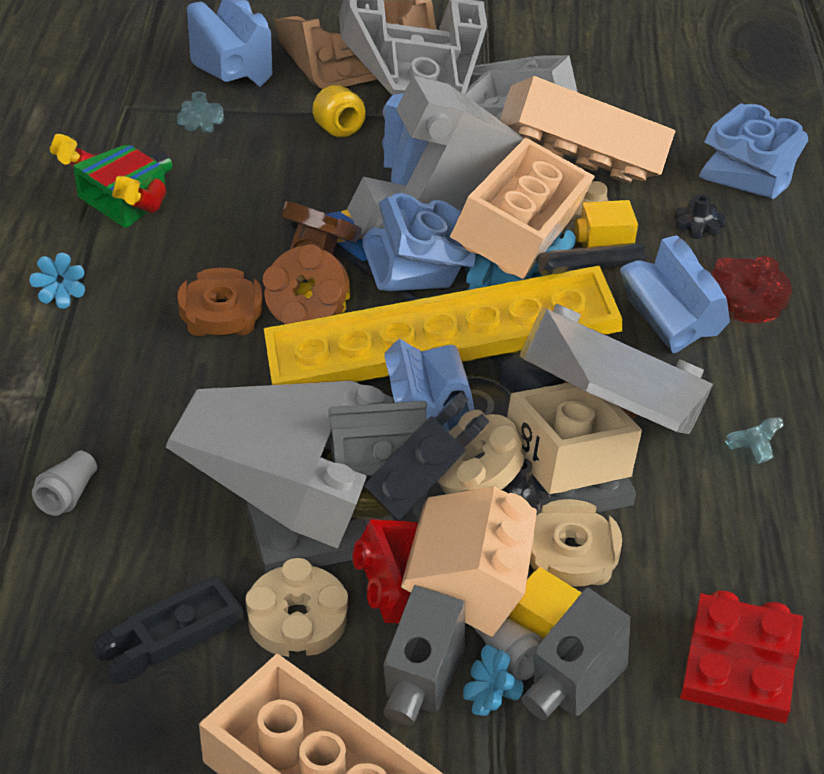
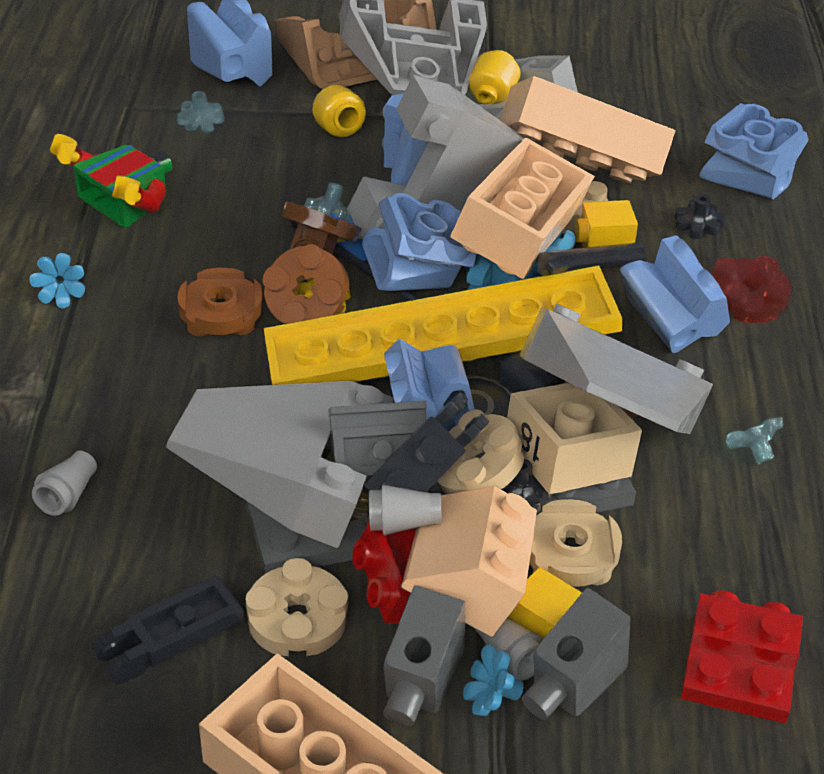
none -> clear light blue plant [304,182,353,222]
none -> light grey cone [369,485,442,535]
none -> yellow head [468,50,521,104]

